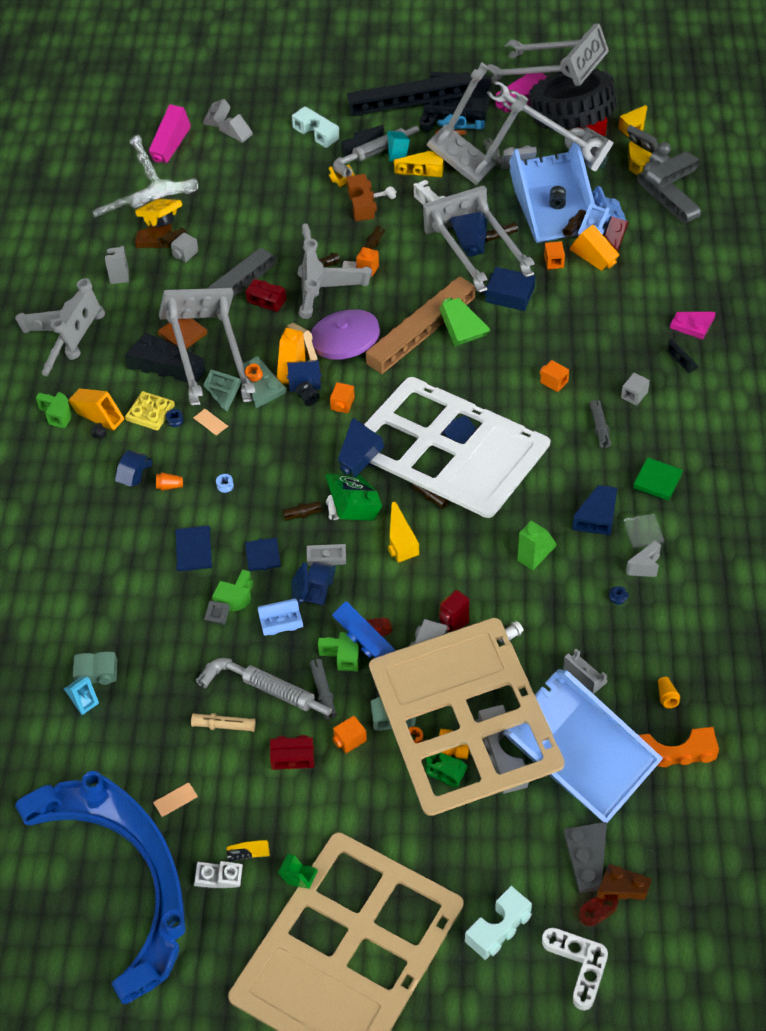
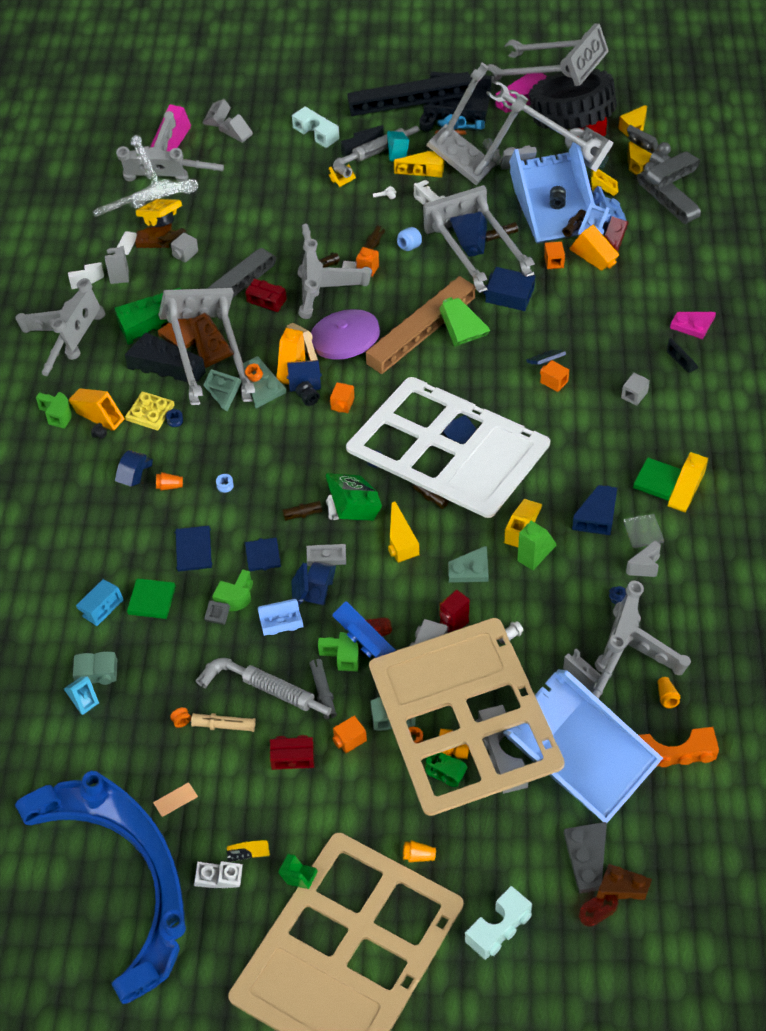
light nougat sticker [193,409,228,436] -> none
dark blue slope [338,418,384,478] -> none
dark orange arch [347,174,377,221] -> none
white beam [542,928,608,1010] -> none
dark grey pin [590,400,611,448] -> none
none -> white slope [68,262,104,289]
none -> dark azure hinge [76,579,124,626]
none -> green wedge [114,288,181,345]
none -> light grey piece [116,111,224,183]
none -> white sticker [117,231,137,255]
none -> green tile [127,578,176,619]
none -> orange bush [170,707,192,728]
none -> reddish brown wing [191,313,234,368]
none -> light blue head [397,227,422,251]
none -> light orange cone [403,840,436,862]
none -> sand green wing [448,546,488,582]
none -> yellow slope [505,499,542,547]
none -> dark blue piece [526,349,566,365]
none -> yellow slope [591,169,618,196]
none -> light grey piece [592,581,691,699]
none -> yellow slope [668,452,708,513]

